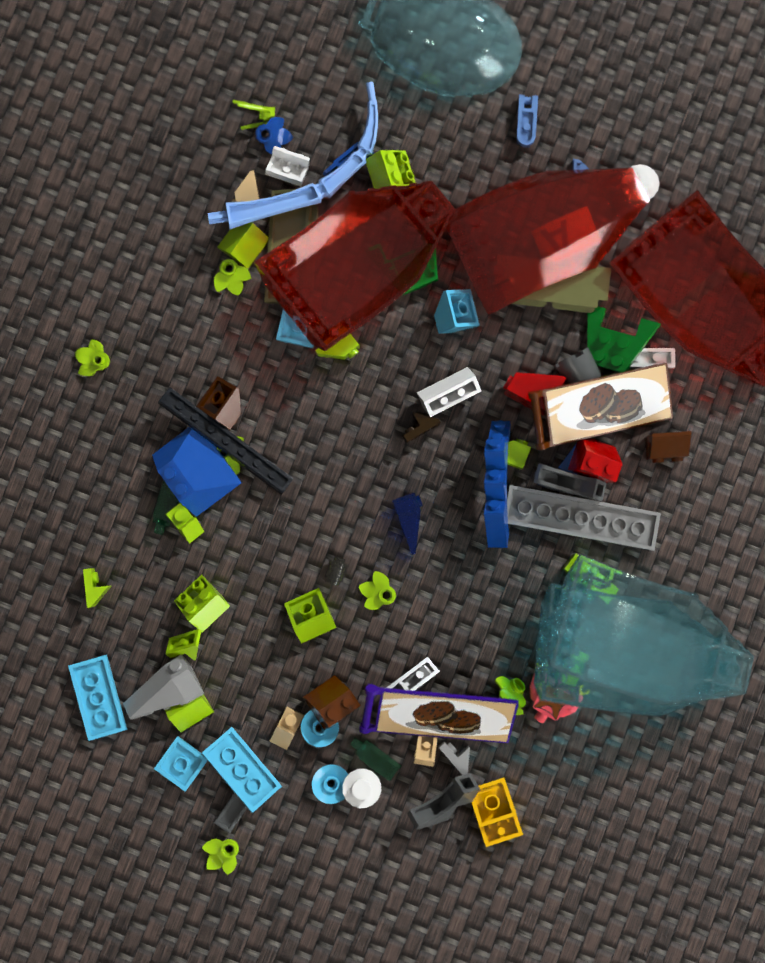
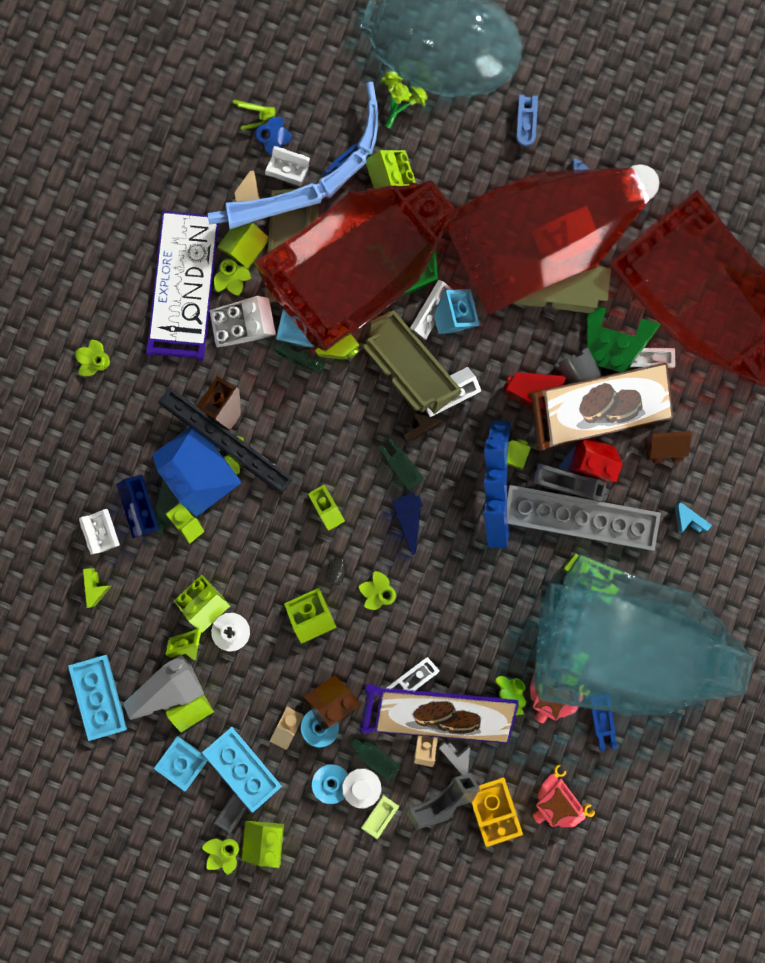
none -> white bracket [79,509,120,555]
none -> clear blue brick [116,475,159,539]
none -> white flag [146,211,219,361]
none -> white slope [209,296,276,347]
none -> white piece [211,613,250,651]
none -> lime slope [242,821,284,868]
none -> clear green hinge [274,342,326,374]
none -> lime slope [308,485,345,531]
none -> yellowish green tile [361,795,399,839]
none -> olive slope [364,310,462,414]
none -> clear green hinge [379,438,424,491]
none -> lime plant [380,72,427,129]
none -> white plate [410,280,453,339]
none -> torso [533,765,595,827]
none -> blue hinge [589,695,617,752]
none -> medium azure slope [674,502,712,533]

